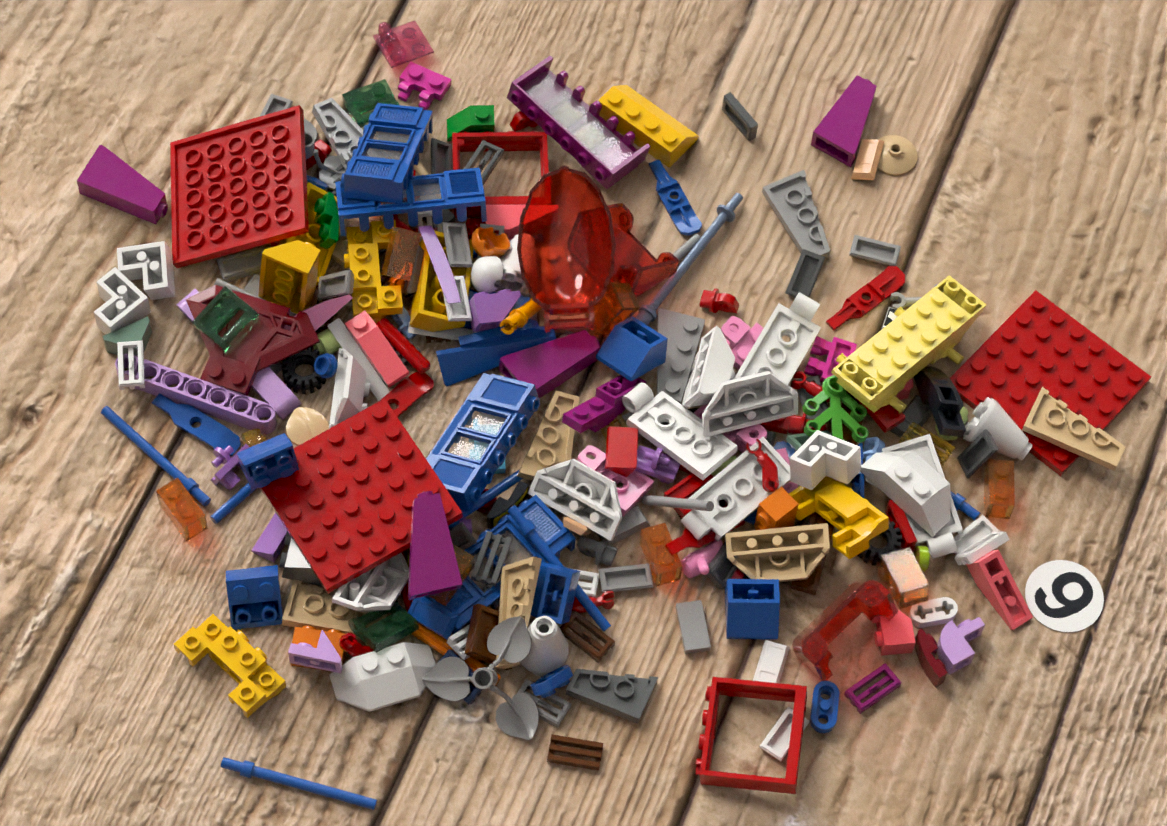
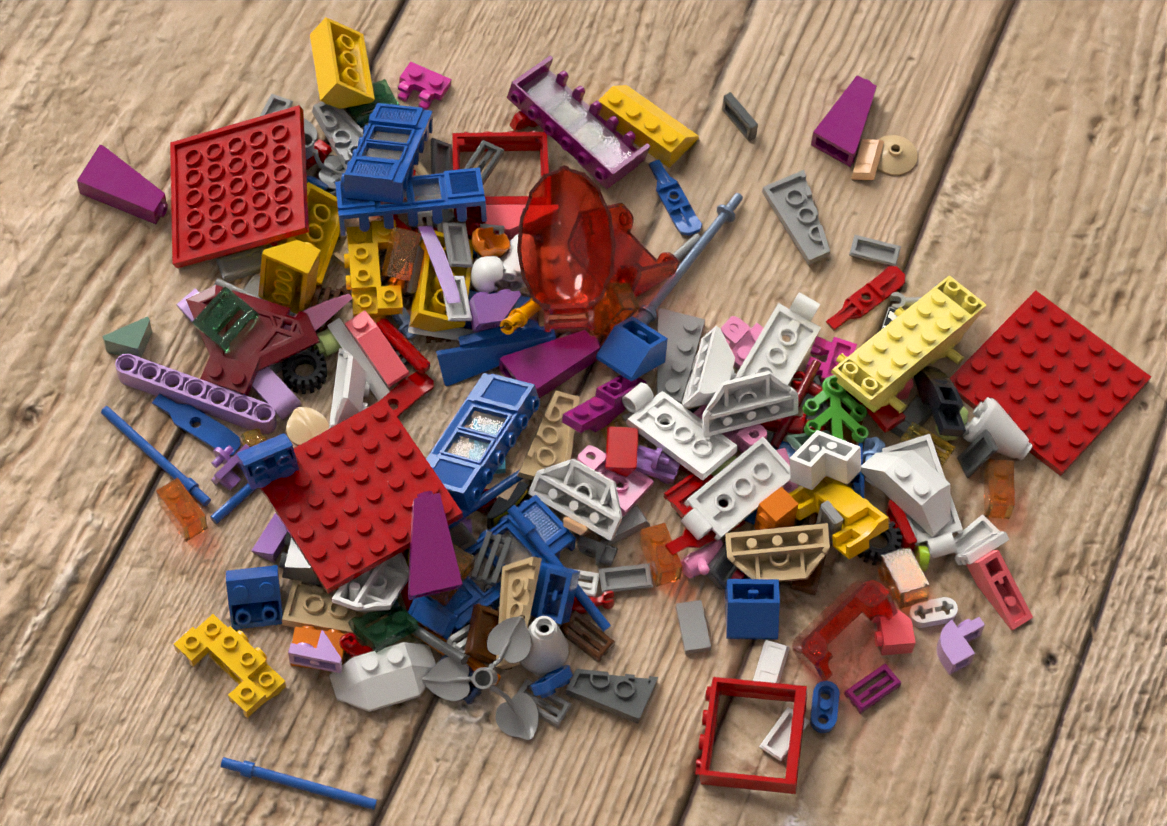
white brick [94,267,151,335] -> none
white brick [117,241,175,300] -> none
white tile [117,340,145,390] -> none
green slope [314,192,339,249] -> none
blue plate [314,353,338,378] -> none
light grey tile [317,270,354,301] -> none
clear pink hinge [373,20,434,68] -> none
green slope [447,105,495,141] -> none
reddish brown tile [547,734,604,771] -> none
light grey bar [642,495,714,511] -> none
red piece [699,288,739,313] -> none
red arm [746,438,779,492] -> none
dark grey tile [785,249,826,298] -> none
dark red slope [915,628,948,688] -> none
blue bar [950,491,981,521] -> none
tan wing [1022,387,1126,471] -> none
white sticker [1025,560,1104,632] -> none
none -> yellow slope [310,17,375,109]
none -> dark grey bar [388,610,468,665]
none -> dark red bar [770,359,821,449]
none -> light grey tile [816,500,844,546]

